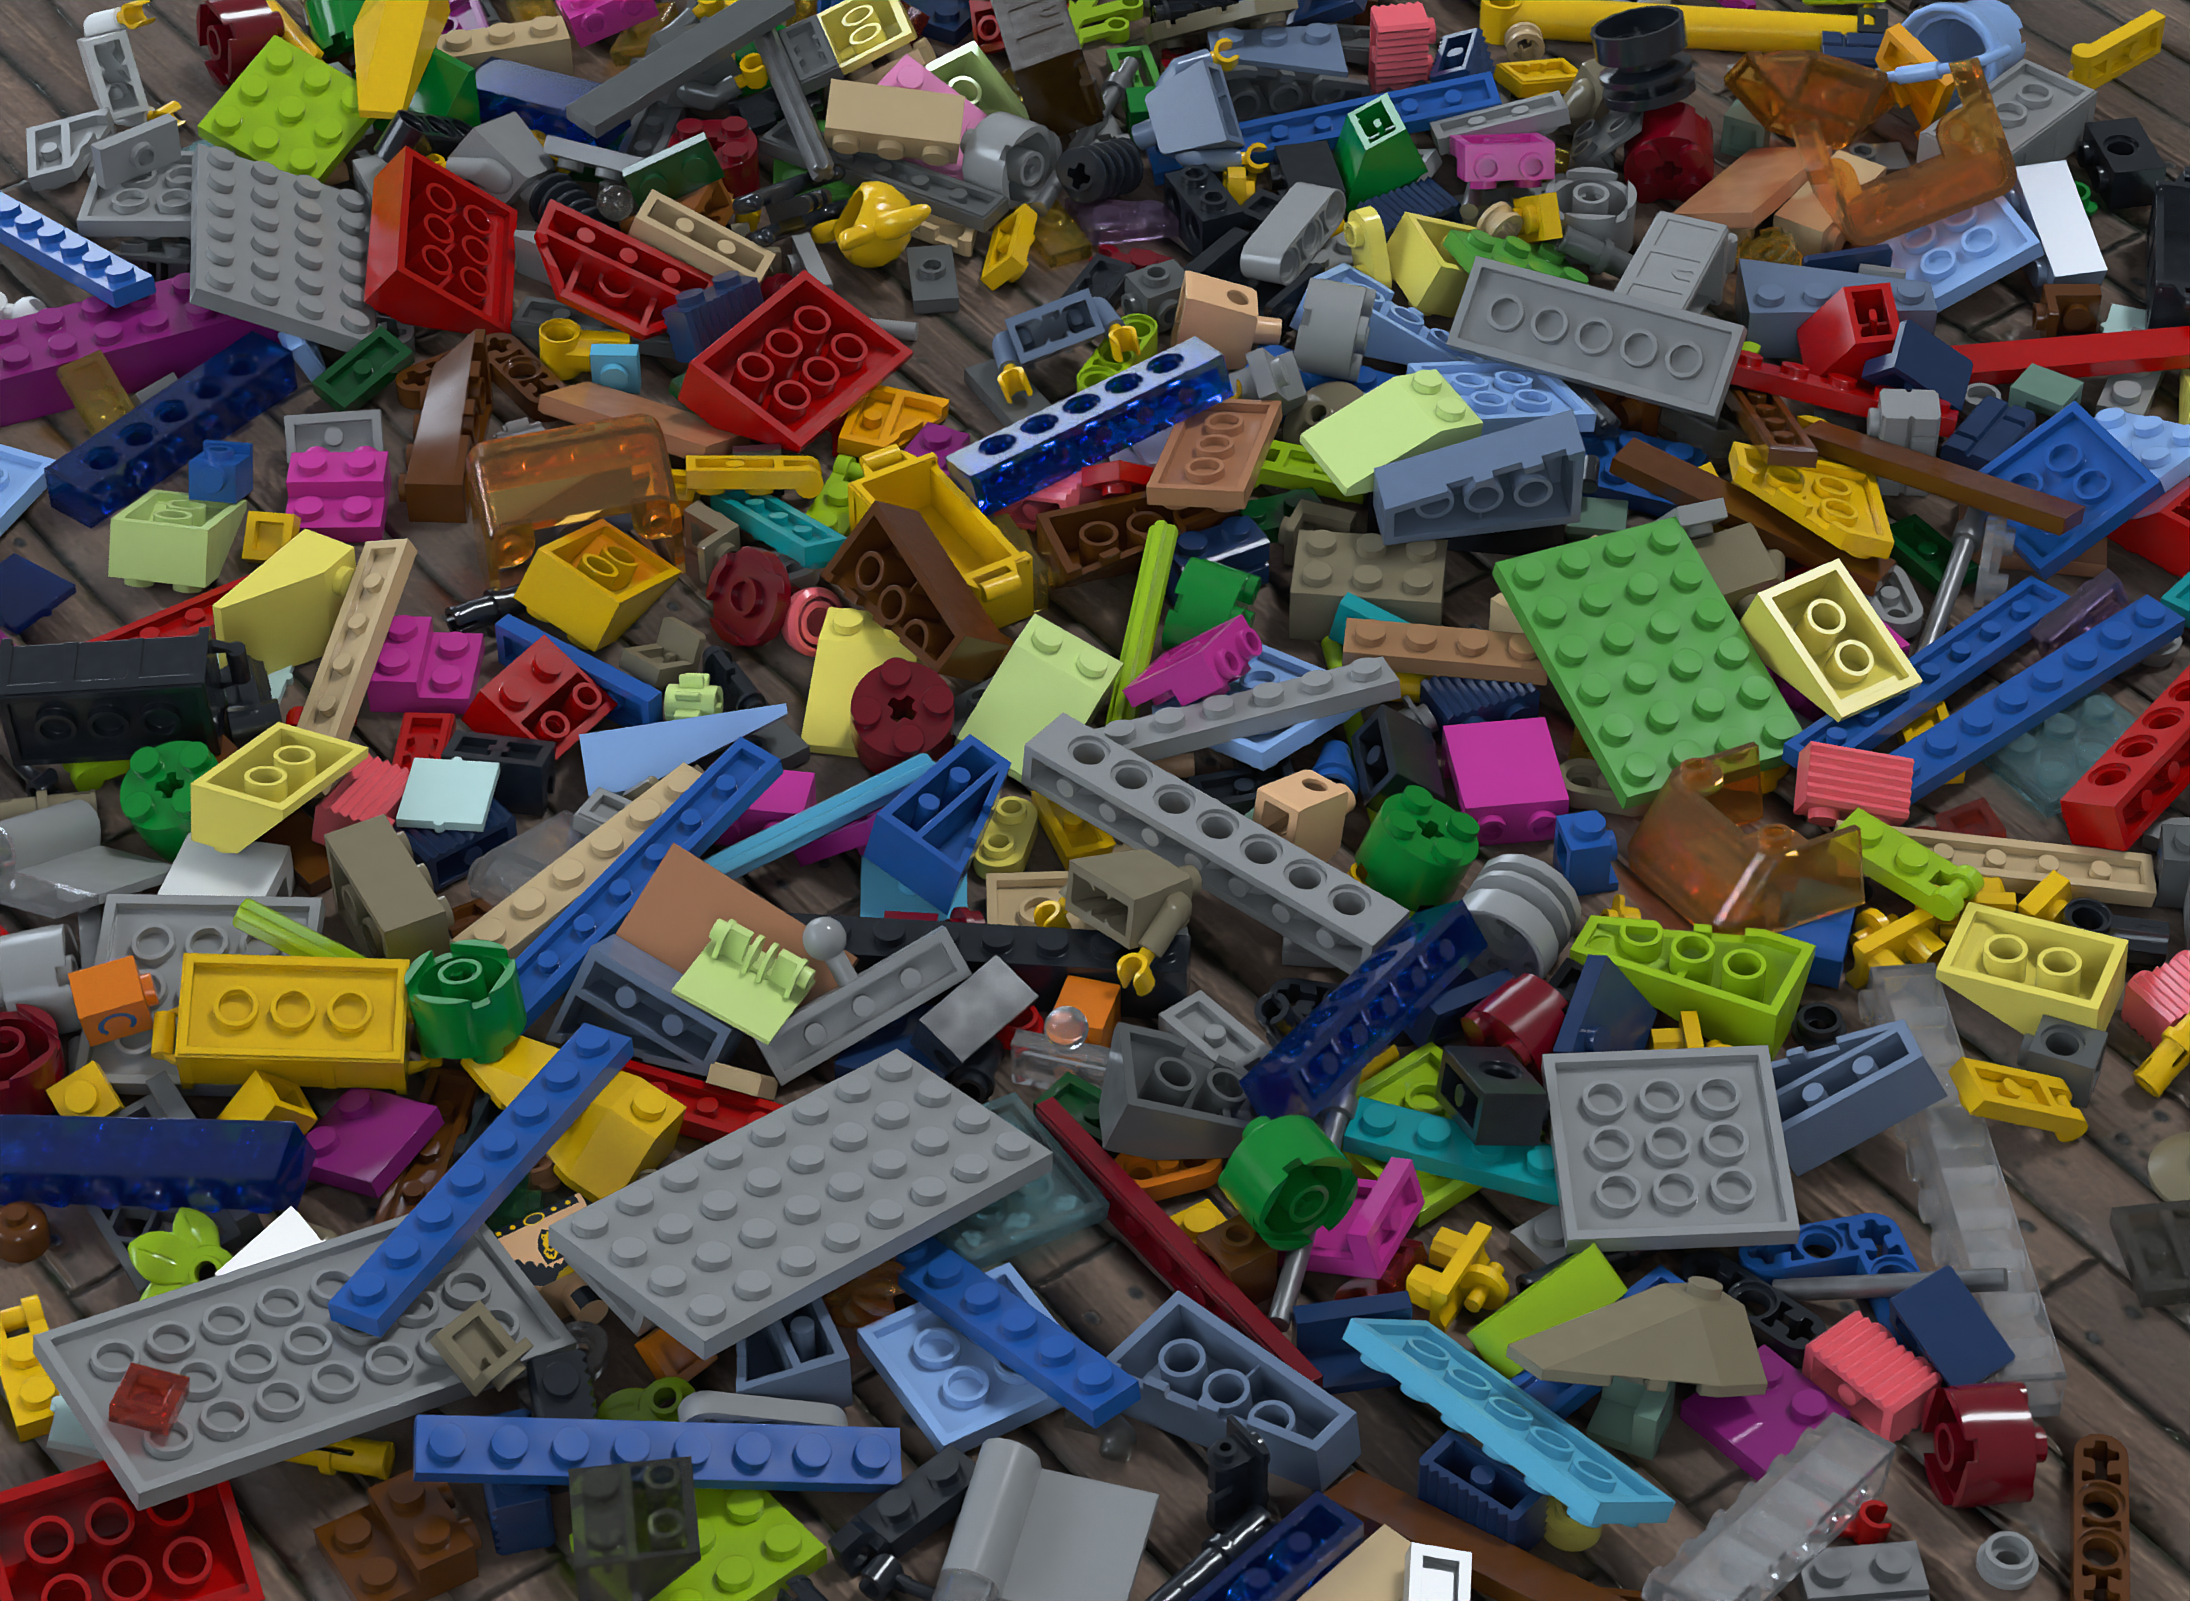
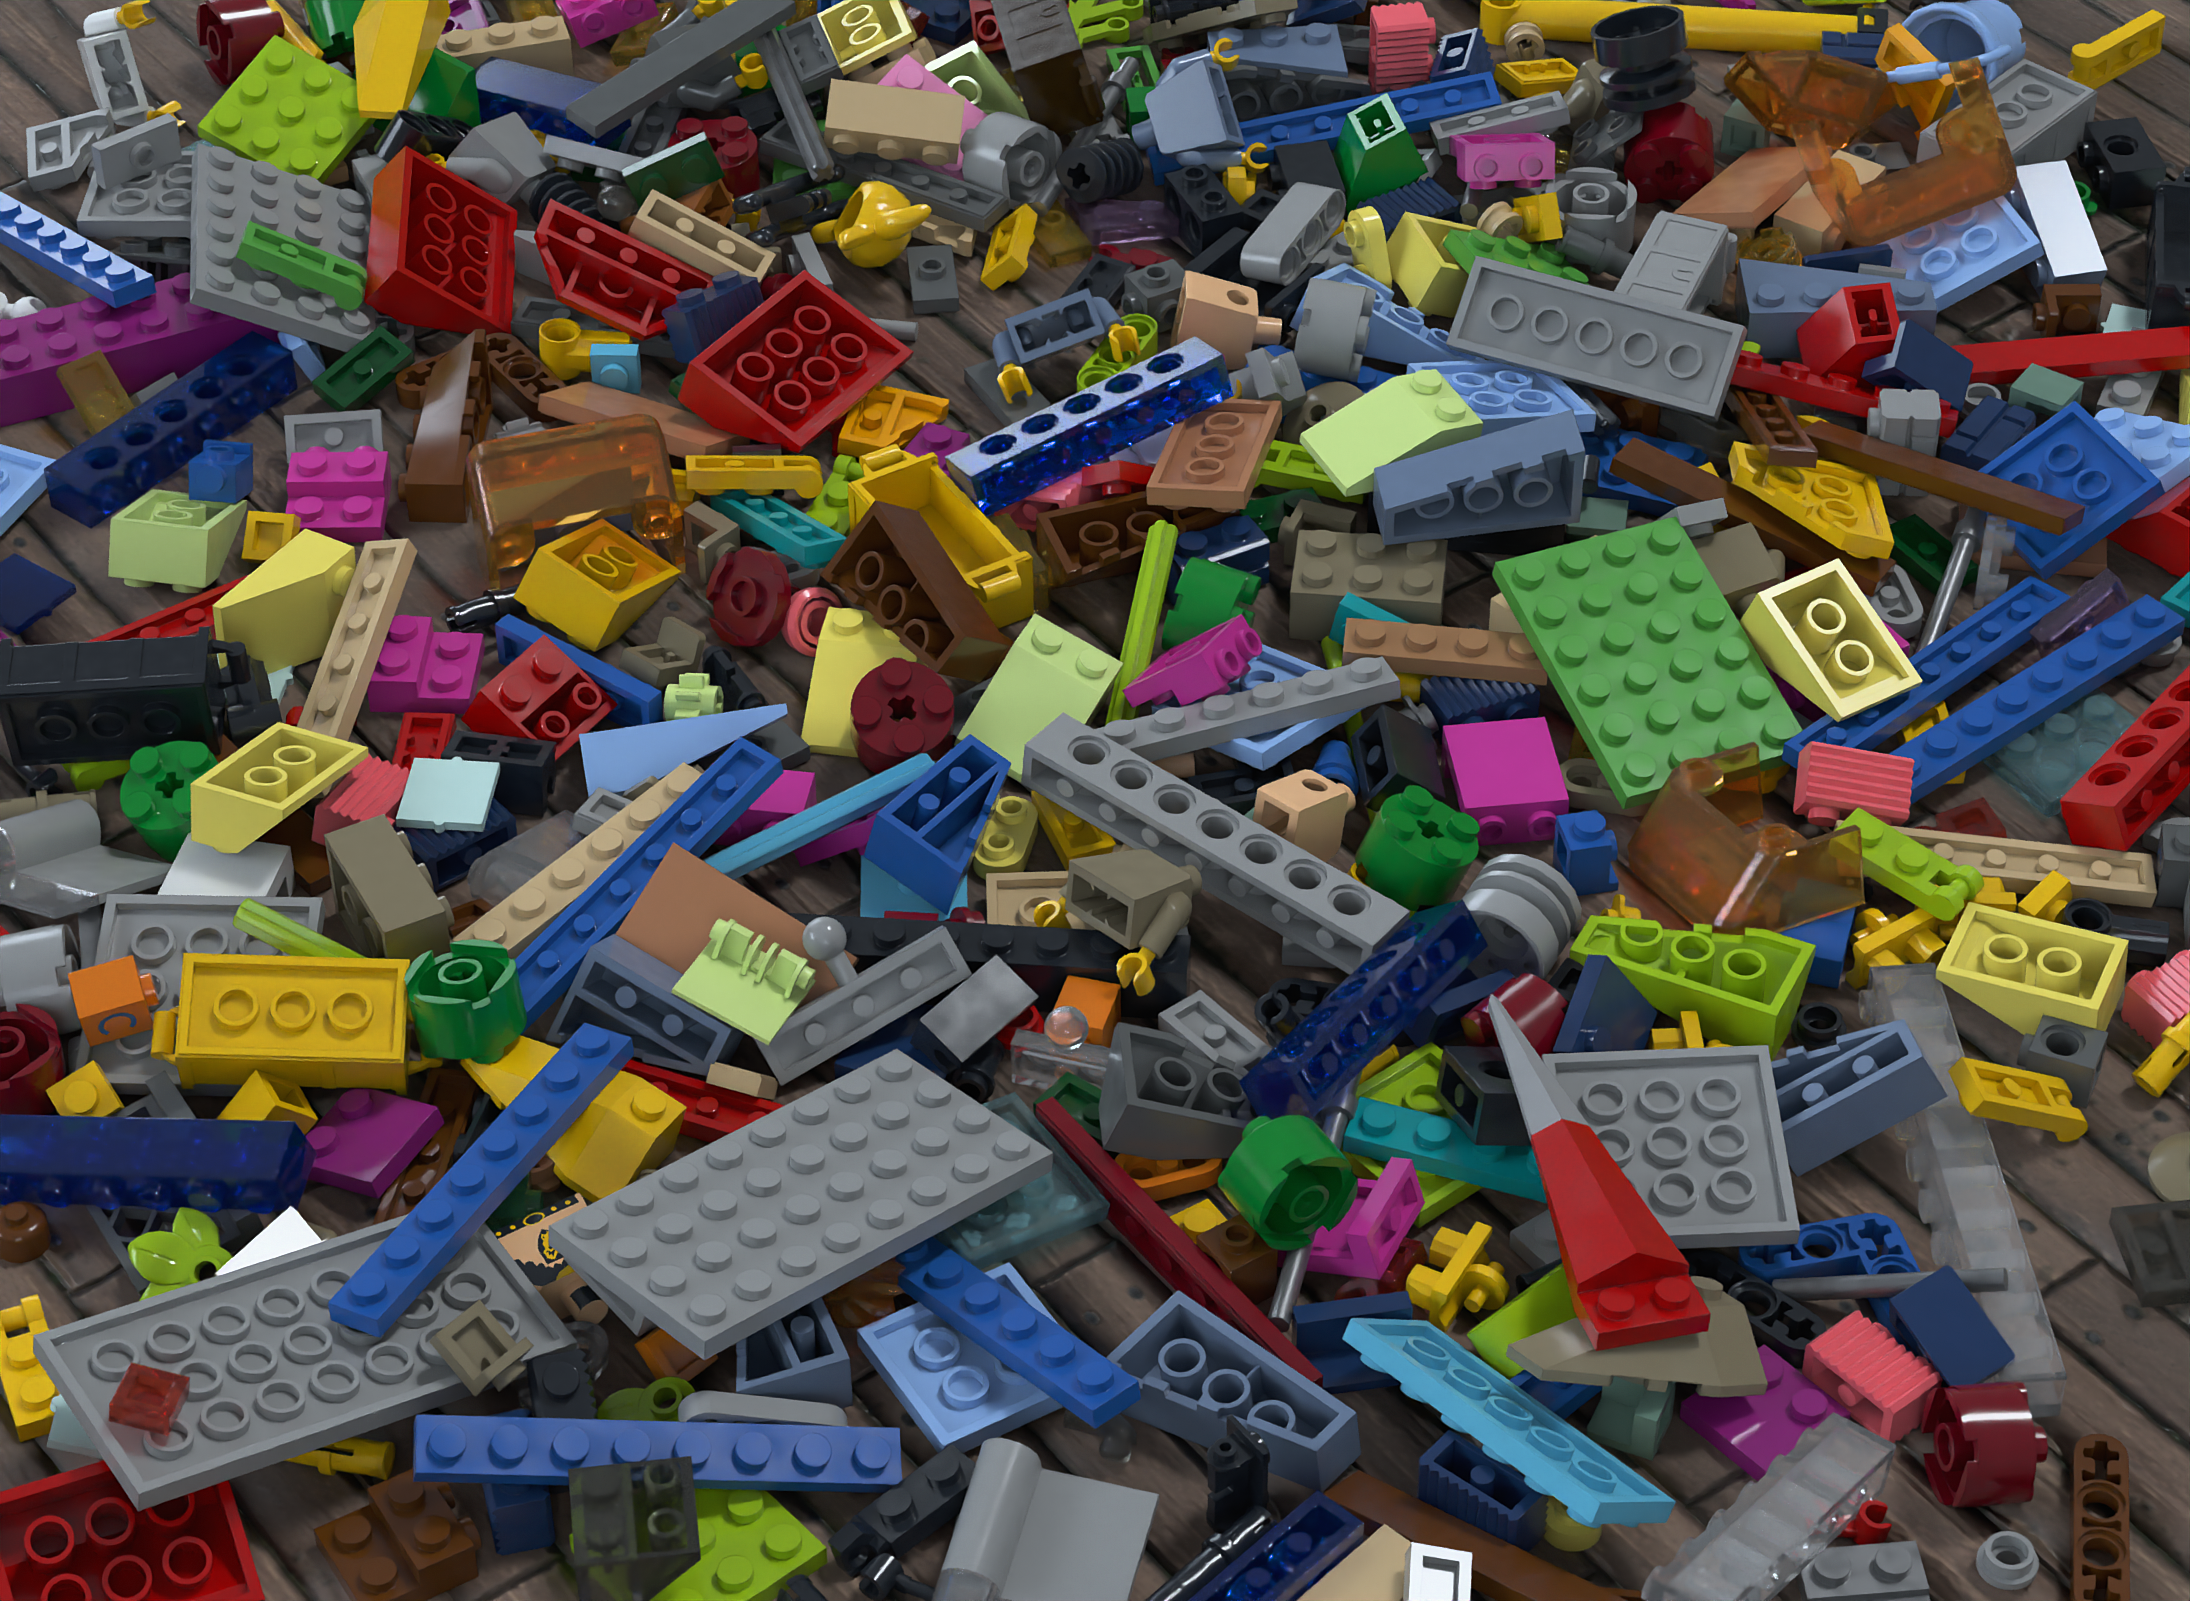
none -> bright green plate [236,220,368,311]
none -> red plate [1488,994,1711,1351]

